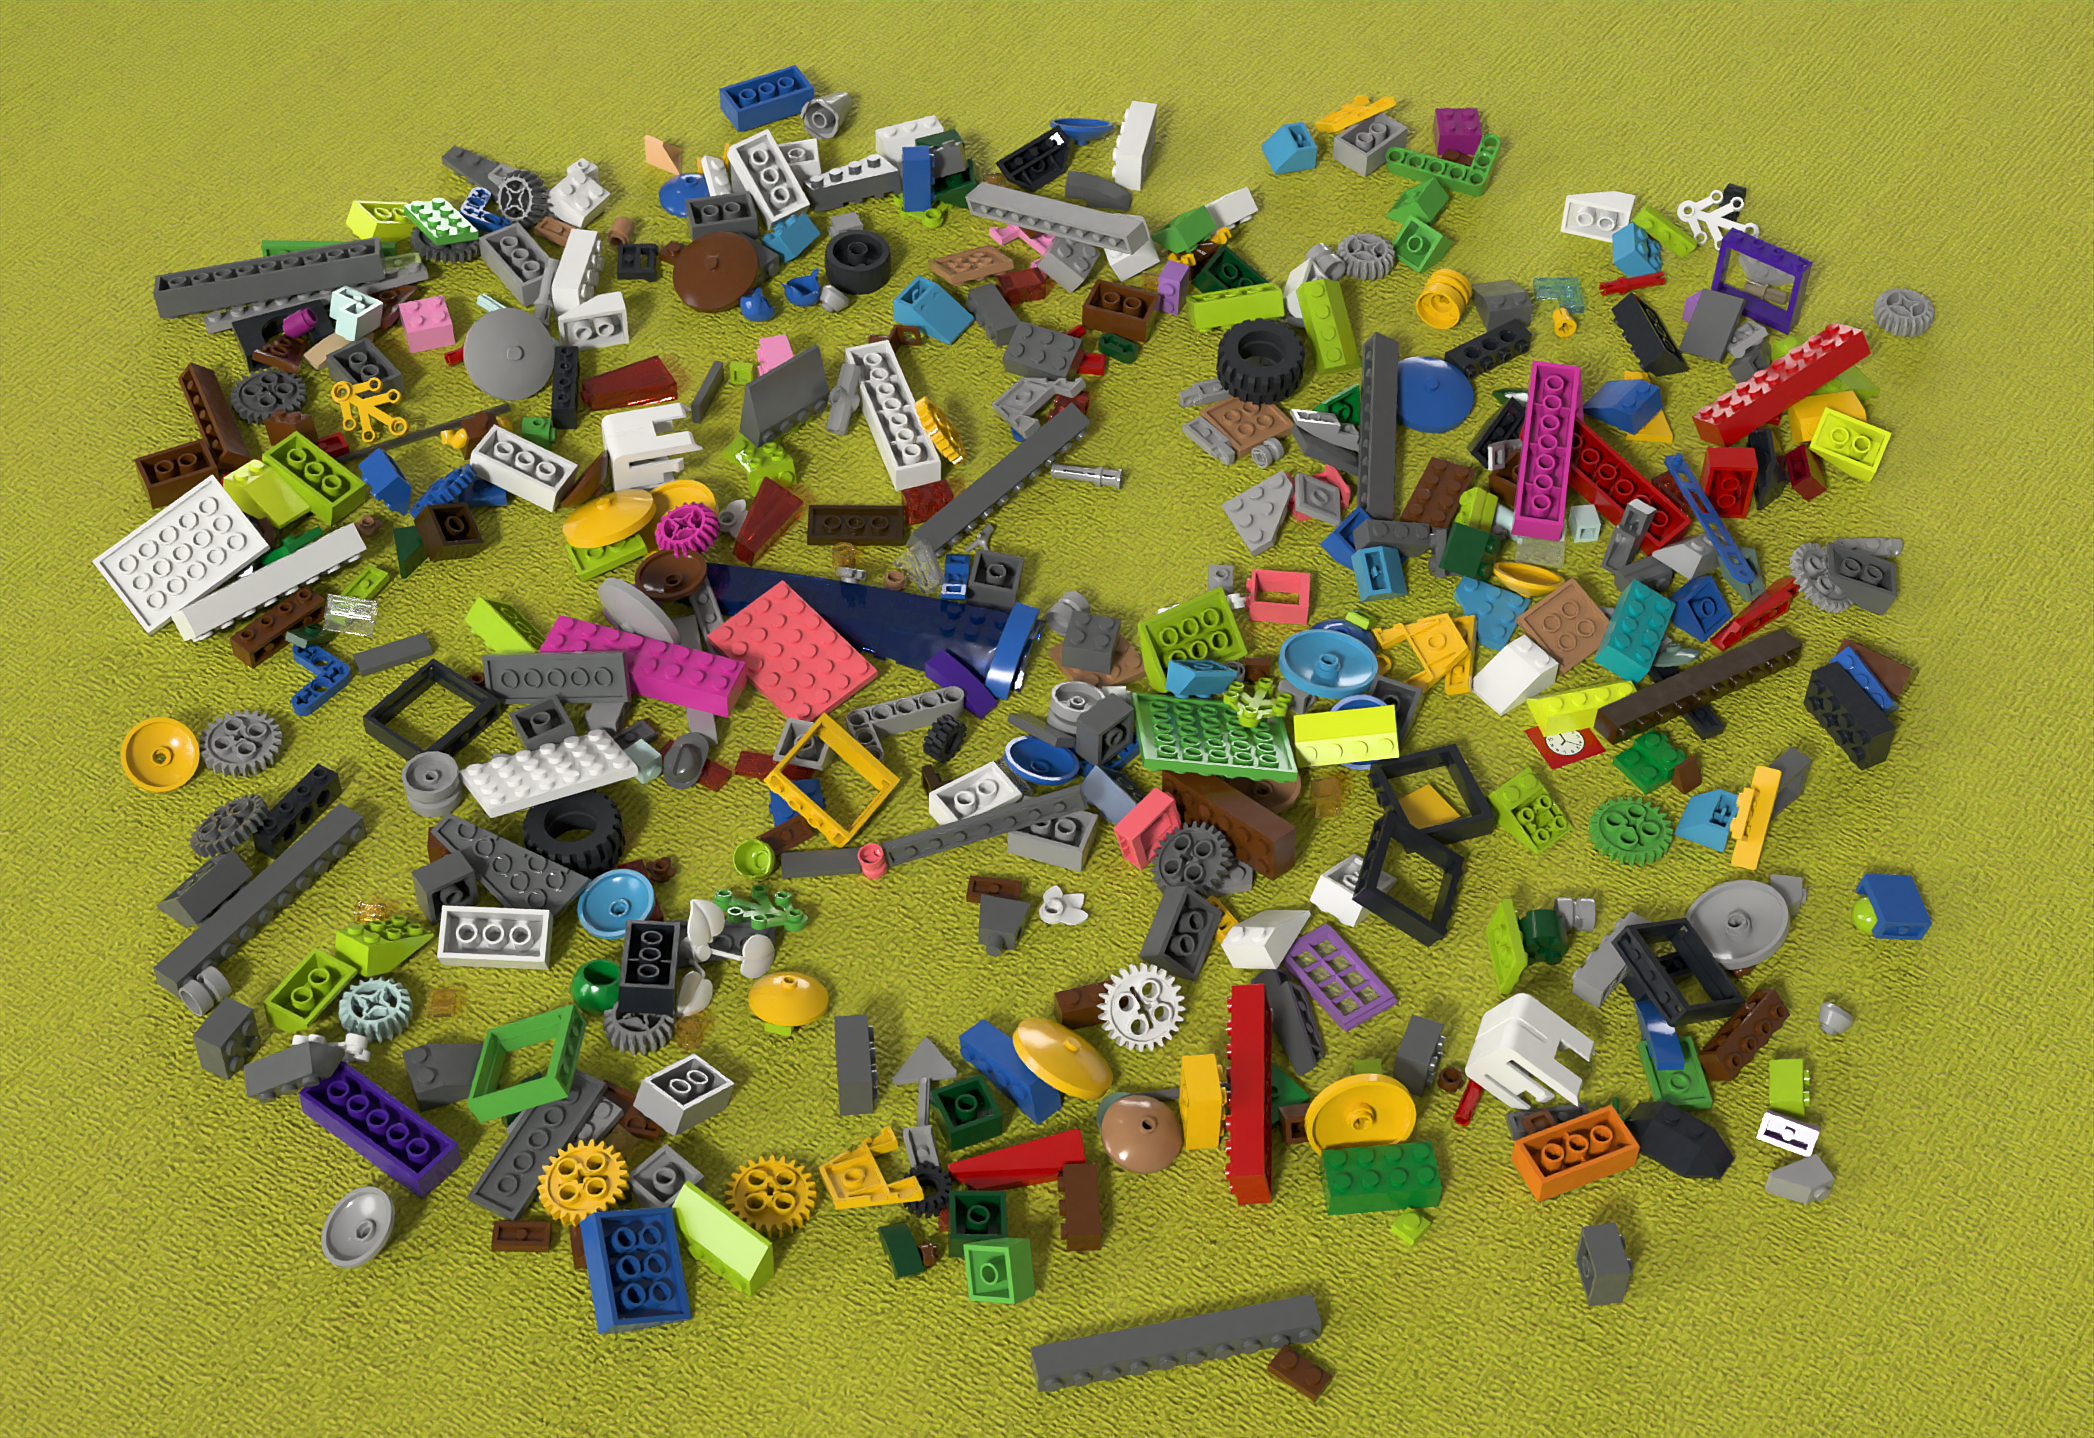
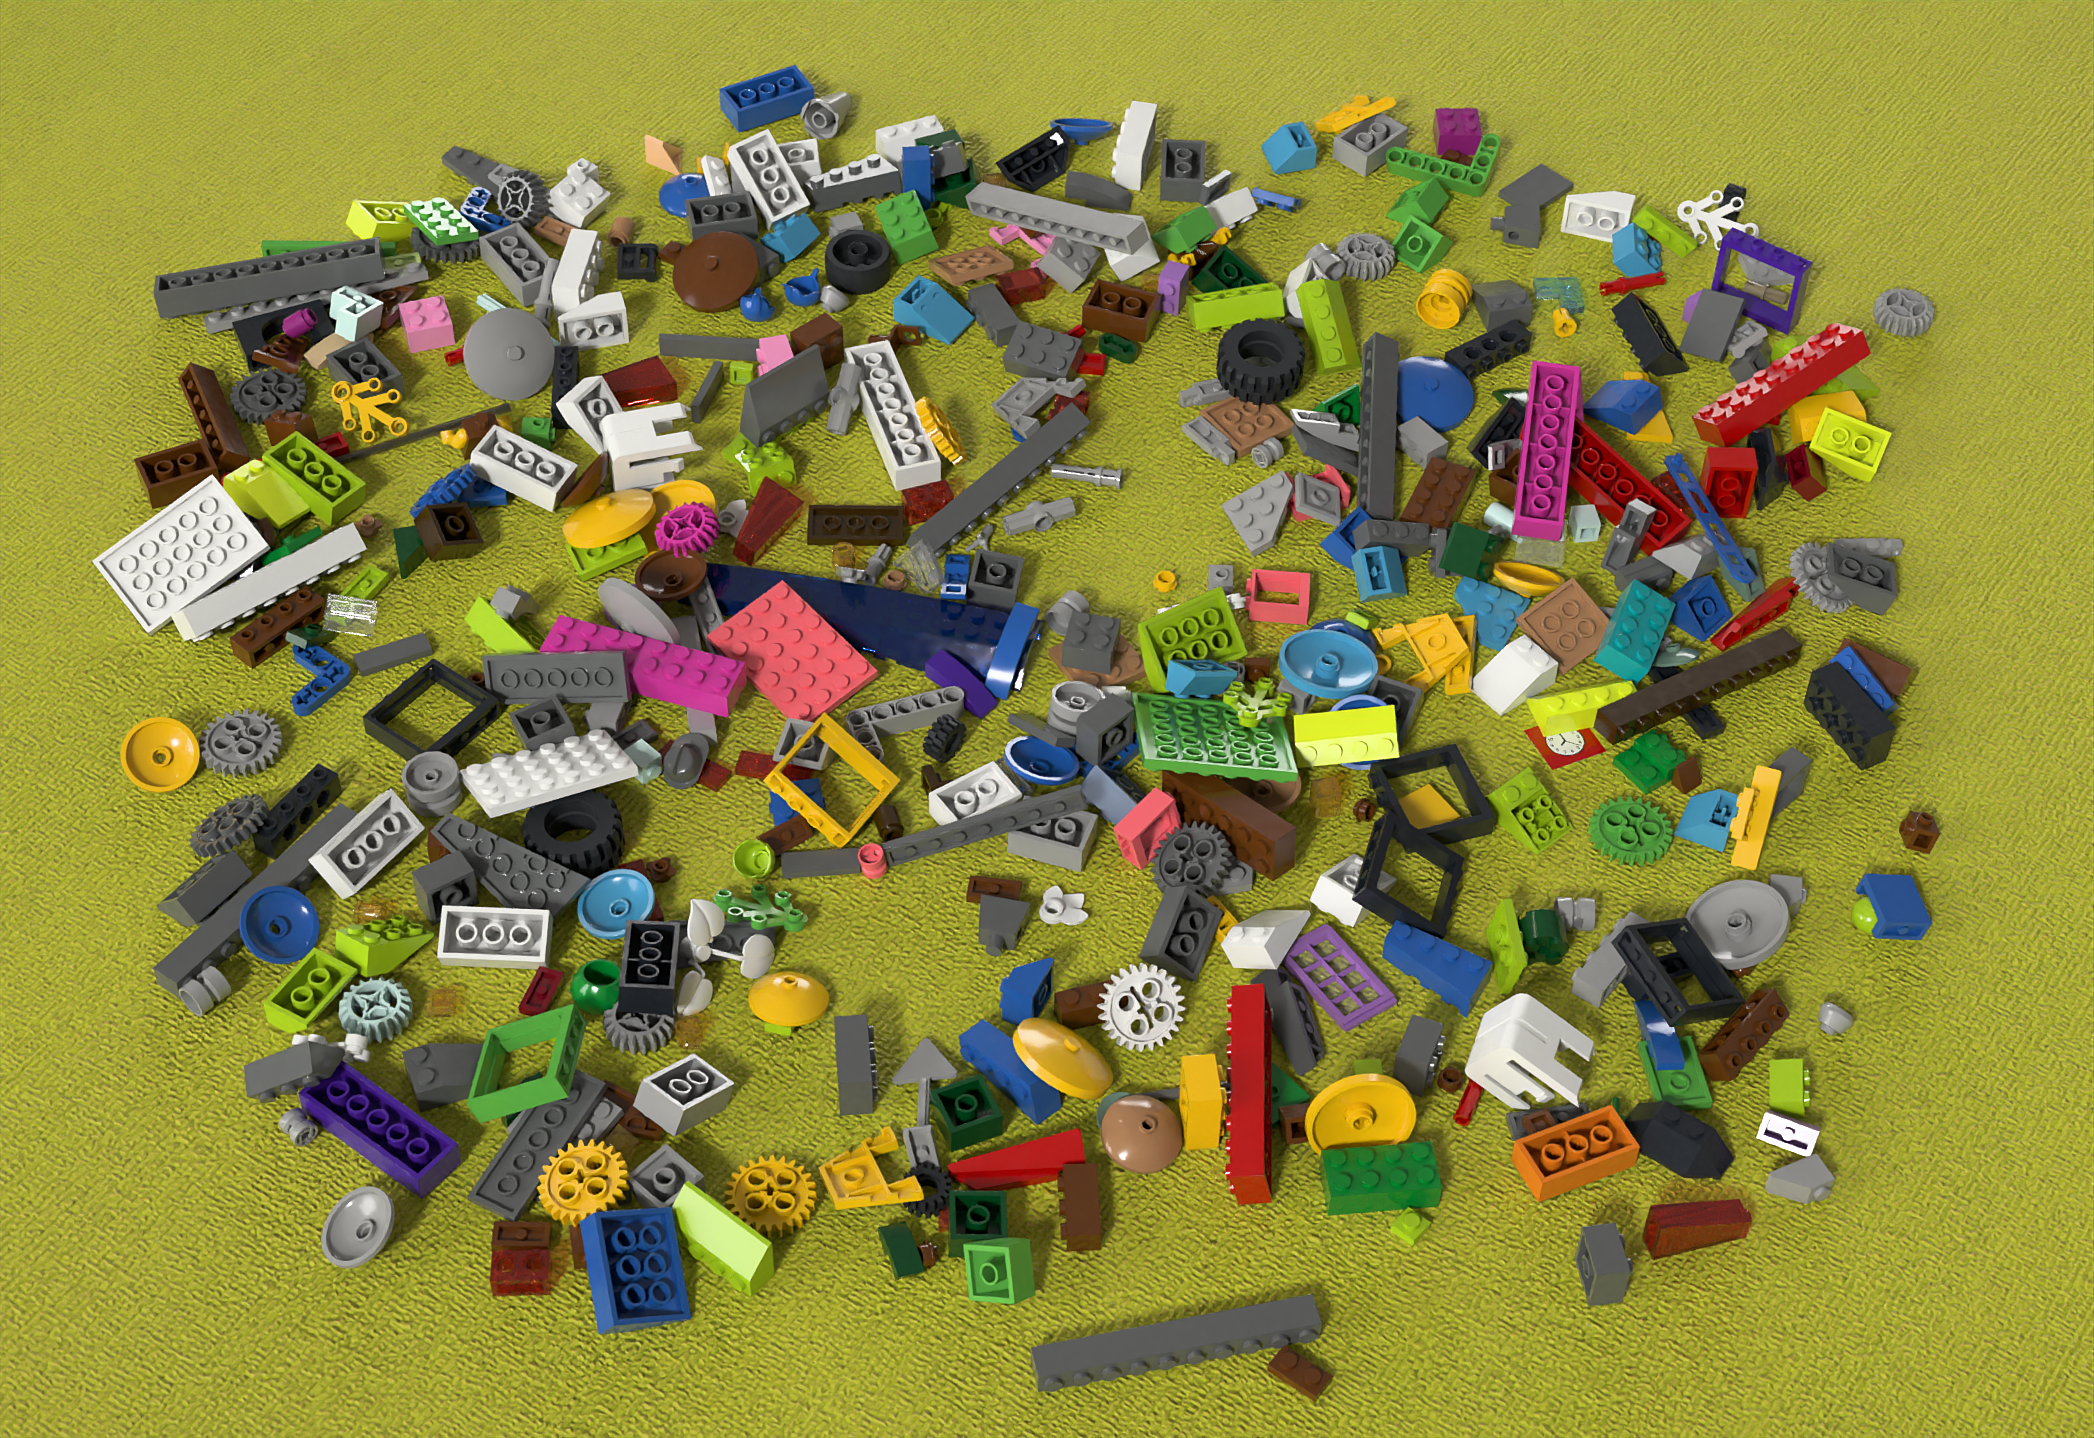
dark grey brick [193,997,261,1081] -> none
blue slope [358,447,412,516] -> none
lime brick [1455,487,1498,533] -> none
none -> blue dish [239,886,319,965]
none -> light grey wheel [279,1108,318,1147]
none -> white brick [308,789,425,900]
none -> light grey slope [490,585,540,620]
none -> clear red brick [490,1249,552,1296]
none -> dark red plate [519,966,565,1016]
none -> white slope [556,376,624,454]
none -> dark grey tile [659,333,791,361]
none -> reddish brown brick [790,312,844,371]
none -> light grey axle [862,544,892,585]
none -> dark brown brick [873,805,904,842]
none -> bright green brick [874,189,939,265]
none -> blue slope [999,957,1054,1026]
none -> light grey piece [1002,497,1076,536]
none -> yellow plate [1153,570,1177,593]
none -> dark grey brick [1160,139,1205,202]
none -> dark grey tile [1199,170,1232,206]
none -> plate [1251,187,1302,213]
none -> reddish brown plate [1353,798,1375,822]
none -> blue wedge [1382,920,1493,1018]
none -> light grey brick [1395,416,1448,470]
none -> dark grey torso [1490,205,1540,248]
none -> dark grey tile [1498,164,1573,211]
none -> clear red slope [1642,1199,1752,1260]
none -> reddish brown brick [1899,811,1940,854]

